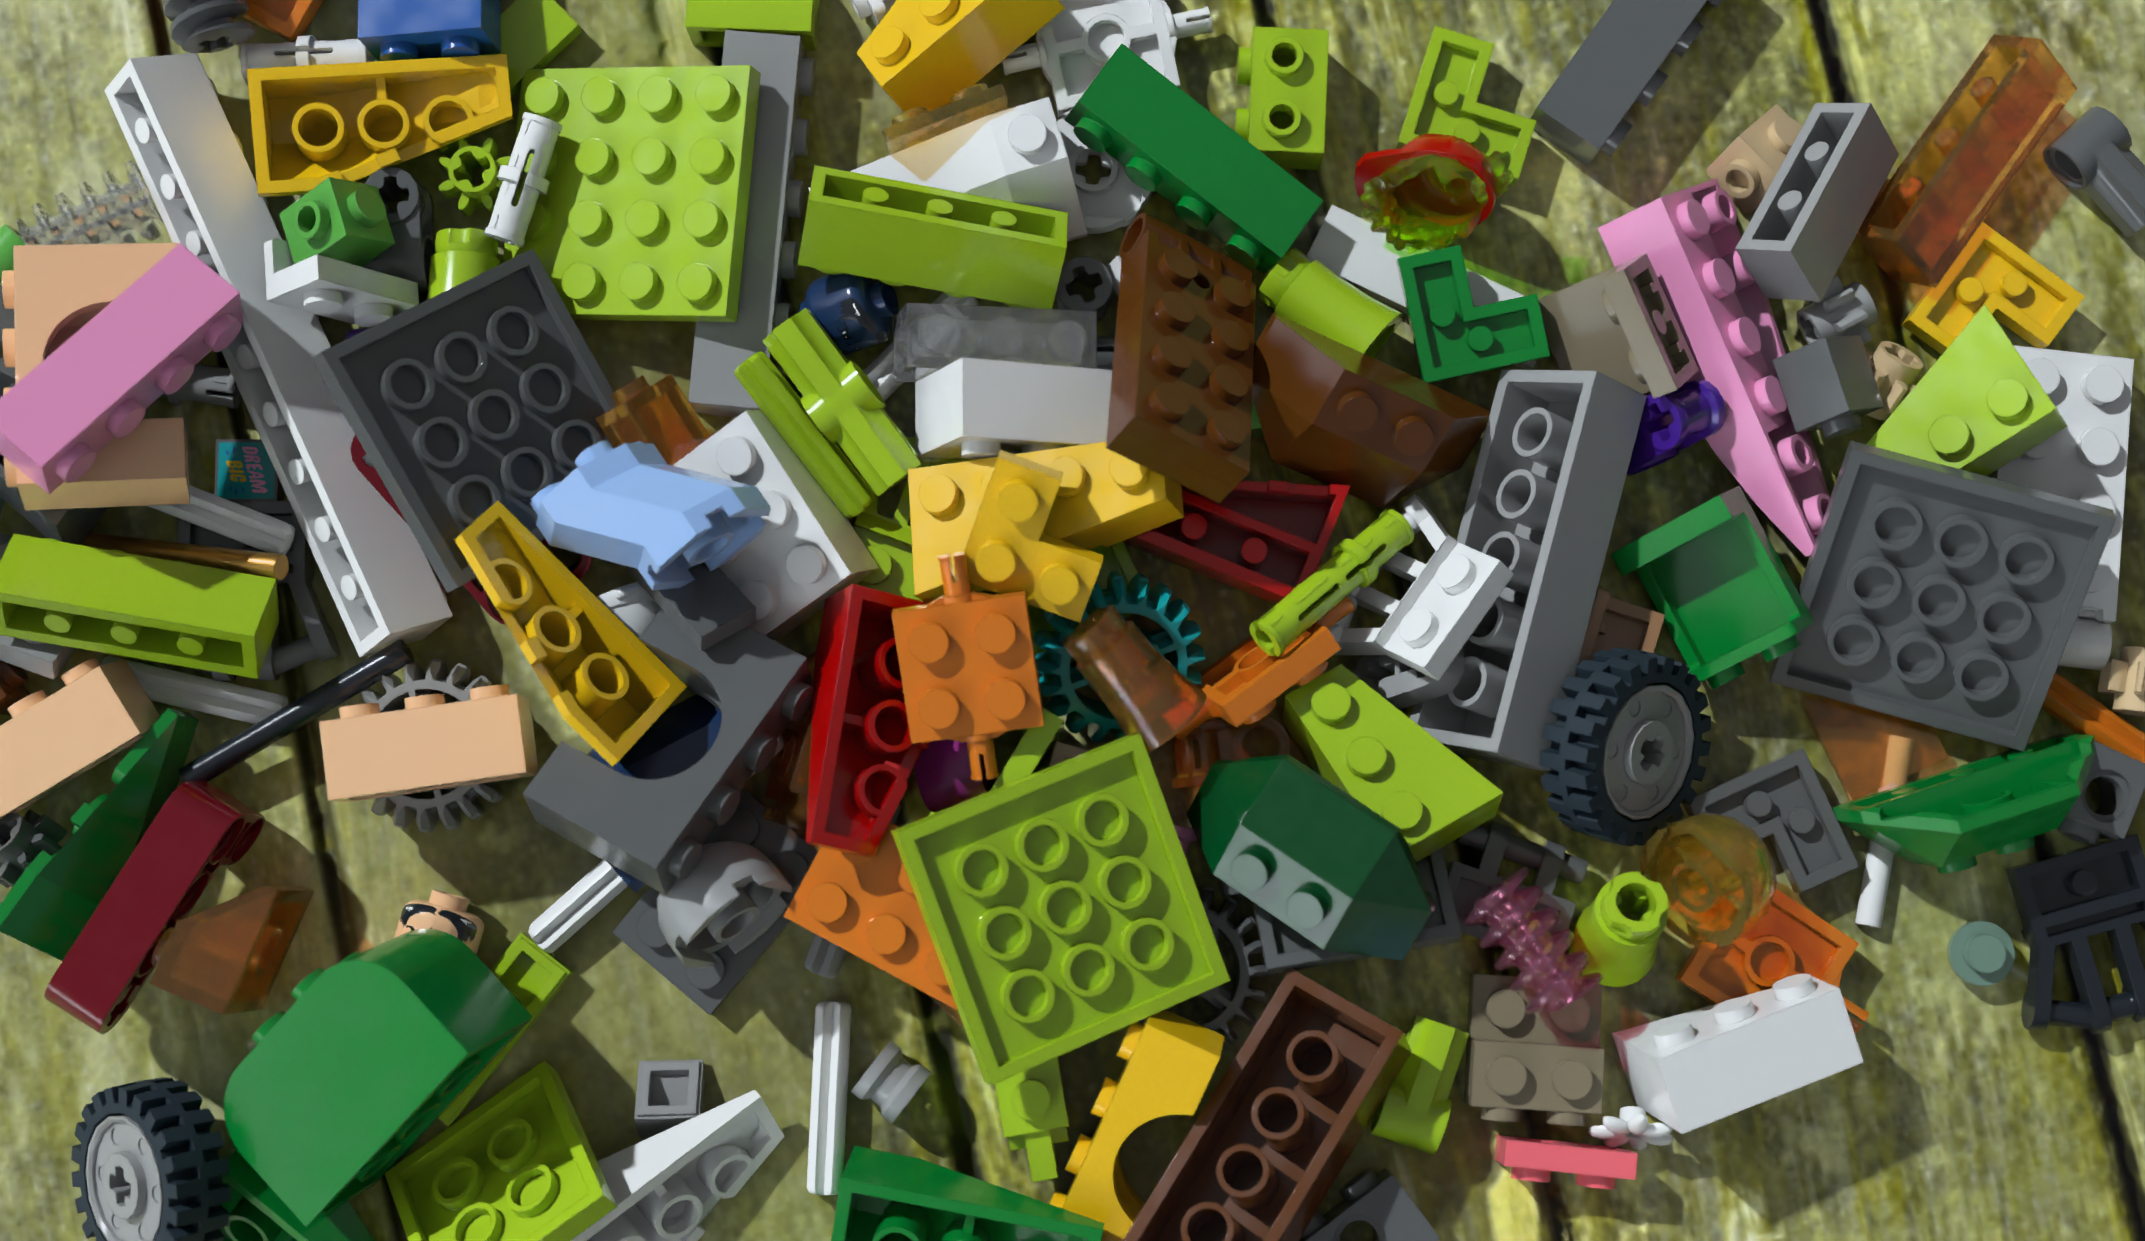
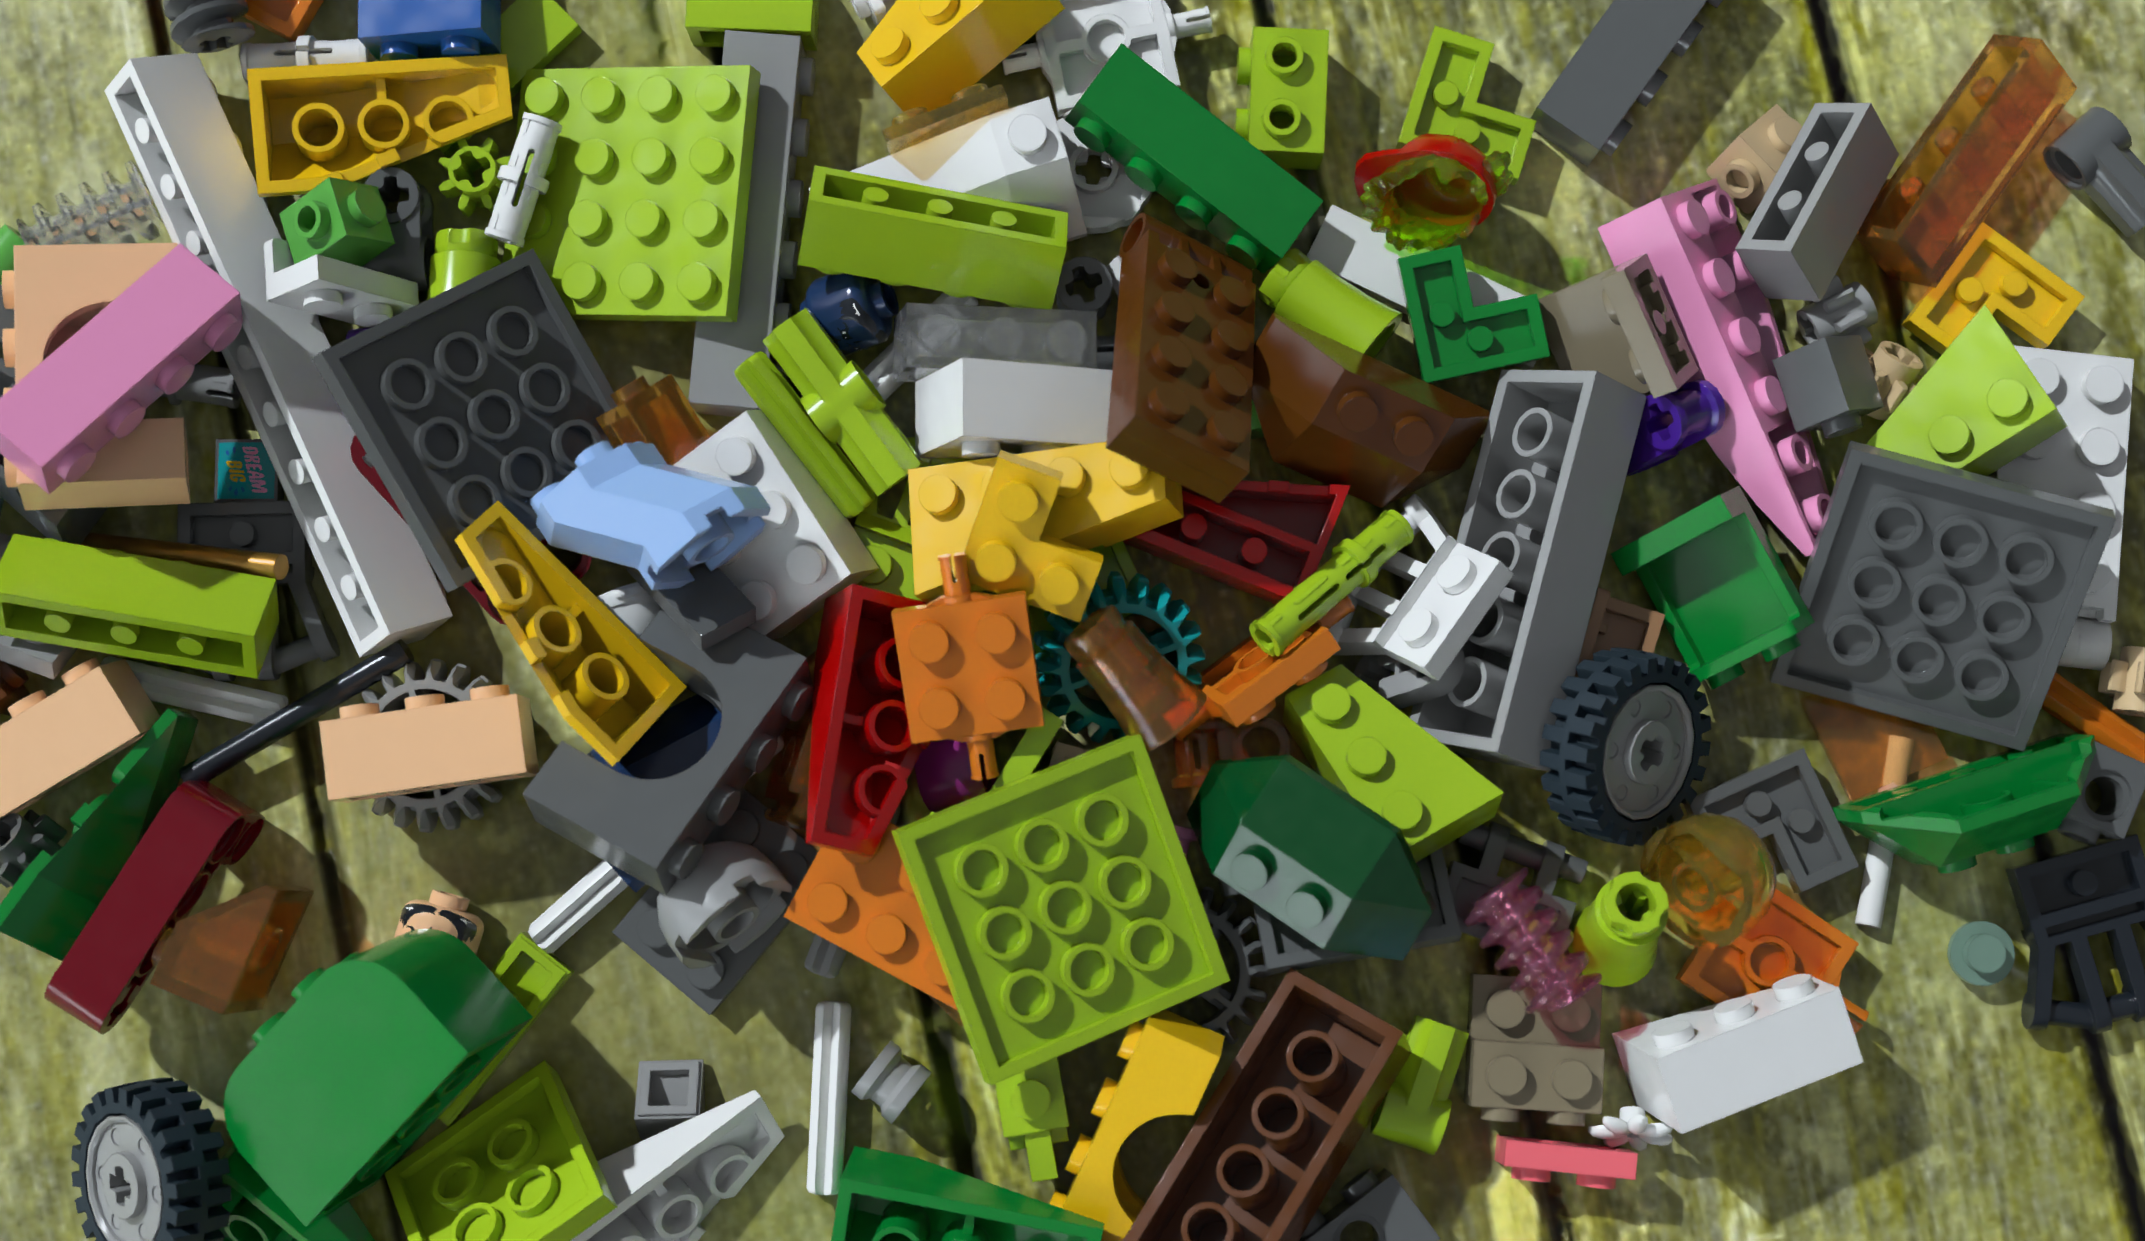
white axle [148,486,295,555] -> none

